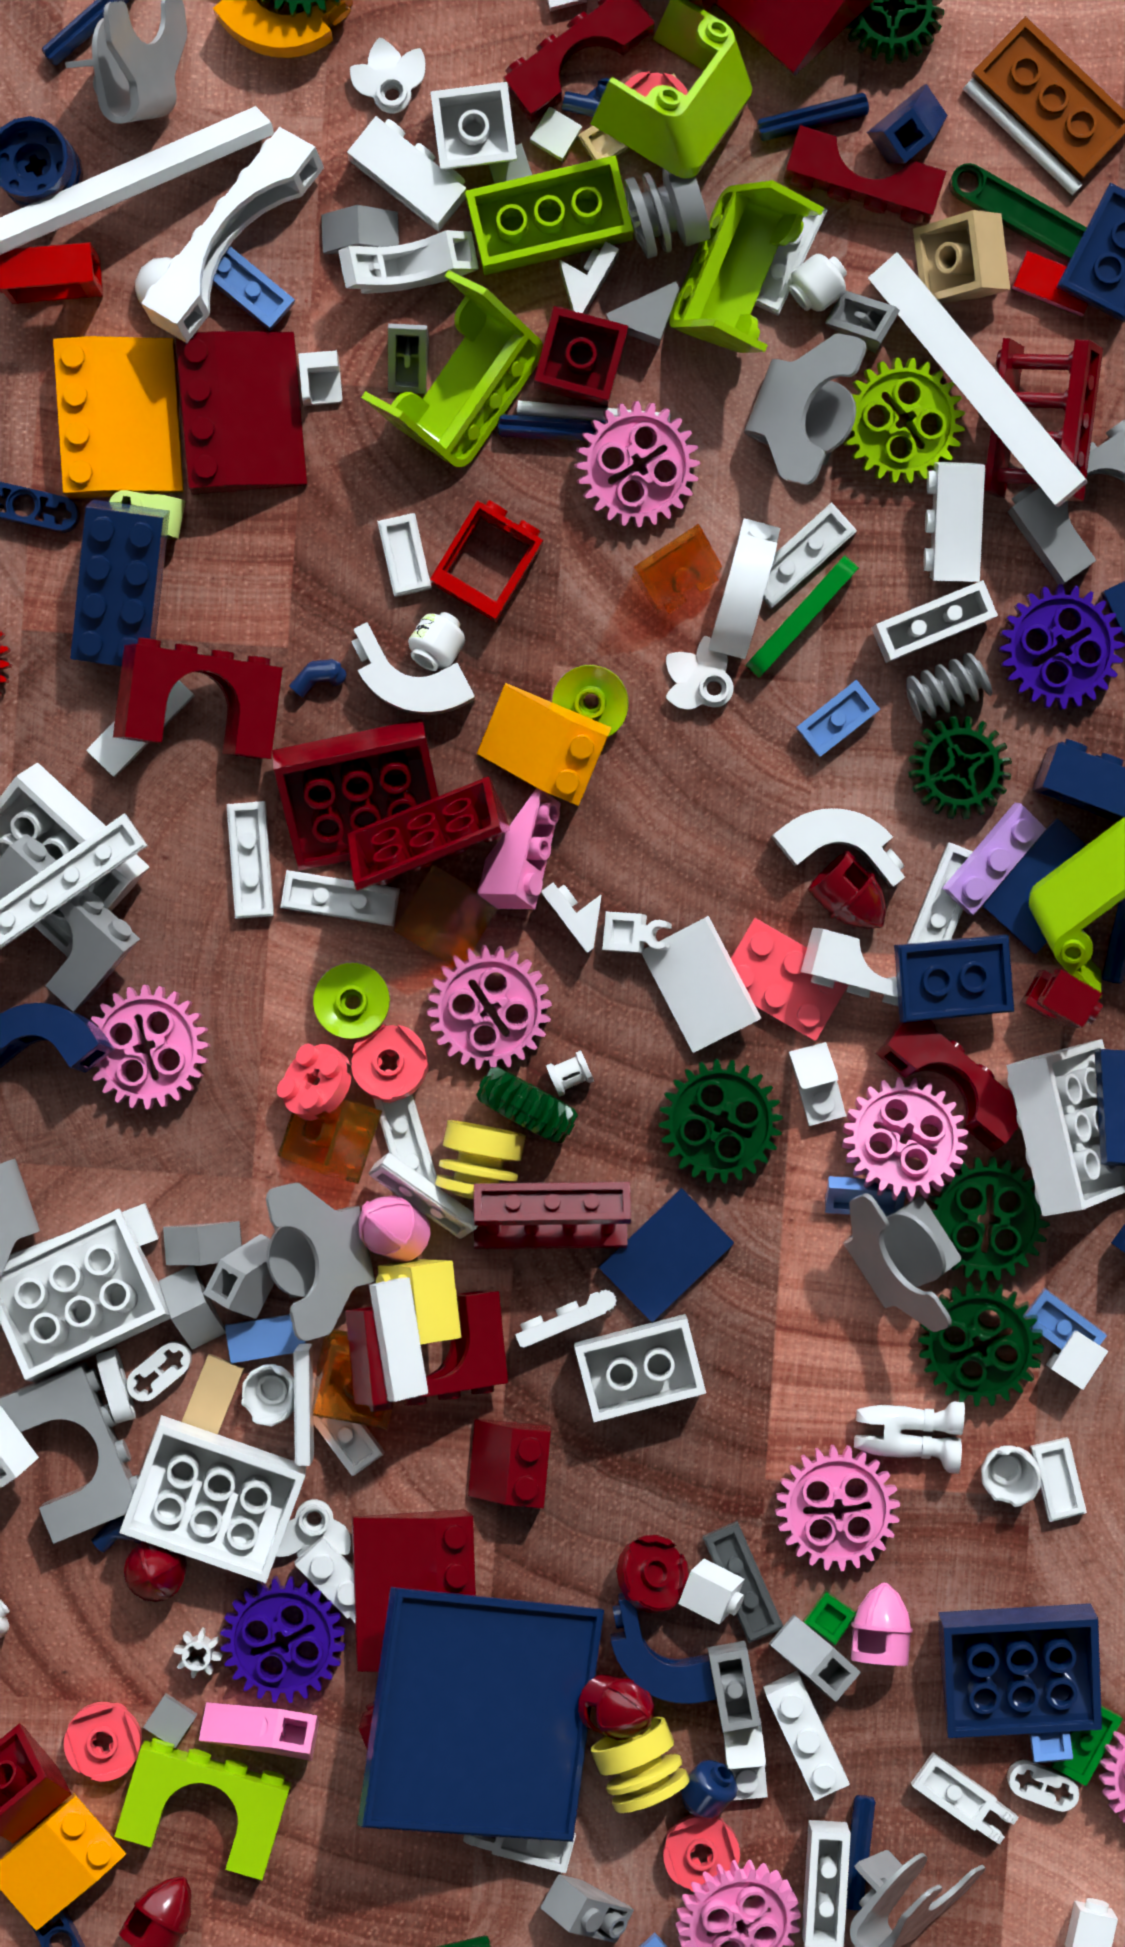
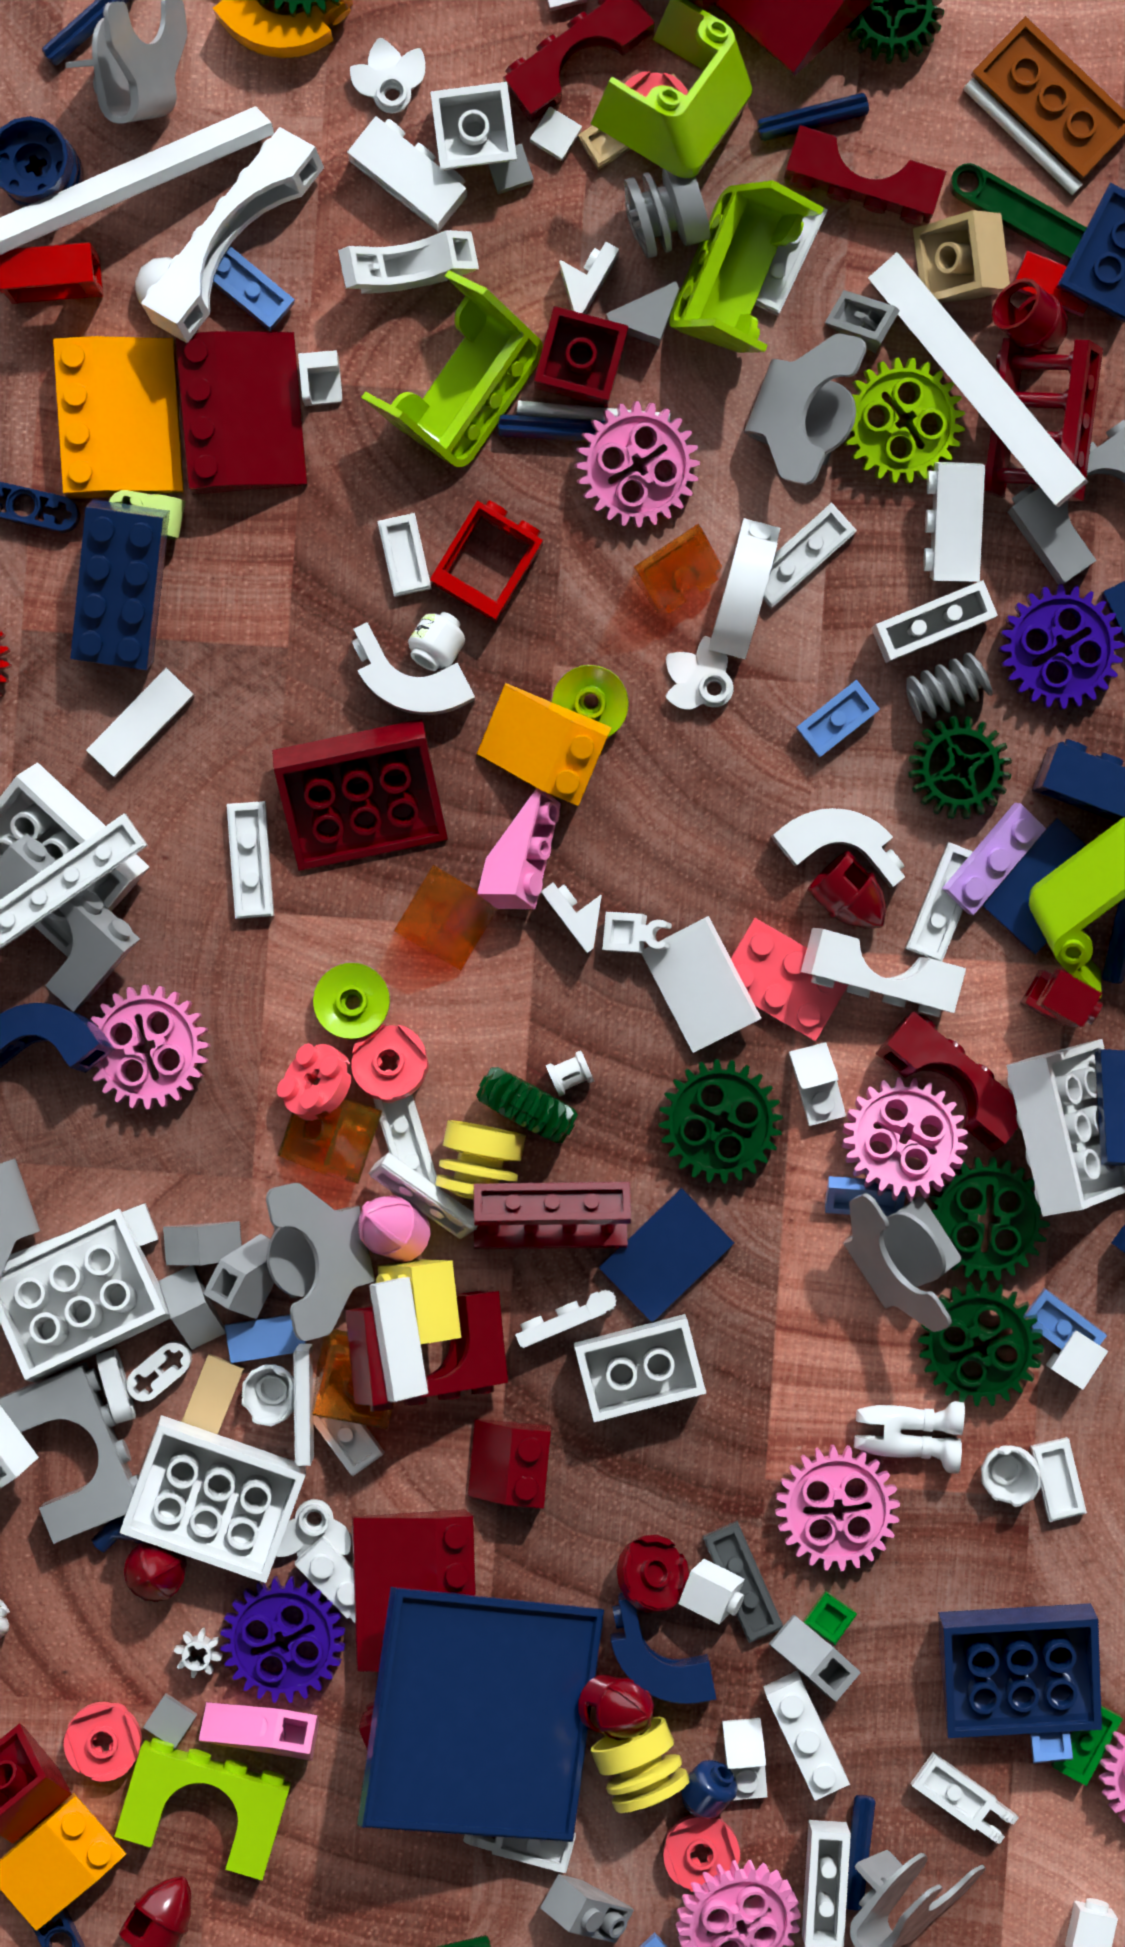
dark red arch [113,638,283,759] -> none
white tile [280,870,400,926] -> none
dark blue arm [289,659,347,698] -> none
light grey slope [321,205,399,254] -> none
dark red slope [347,776,510,891] -> none
light grey slope [388,324,429,394] -> none
bright pink gear [427,945,552,1070] -> none
lime brick [465,155,634,276] -> none
dark blue arm [562,78,610,117] -> none
light grey brick [707,1641,761,1732] -> none
green beam [745,555,859,678] -> none
white head [789,254,847,312] -> none
bright pink helmet [851,1583,913,1666] -> none
dark blue slope [867,84,948,163] -> none
dark blue tile [894,935,1014,1023] -> none
white beam [1007,1760,1079,1812] -> none
none -> dark red helmet [992,278,1068,352]

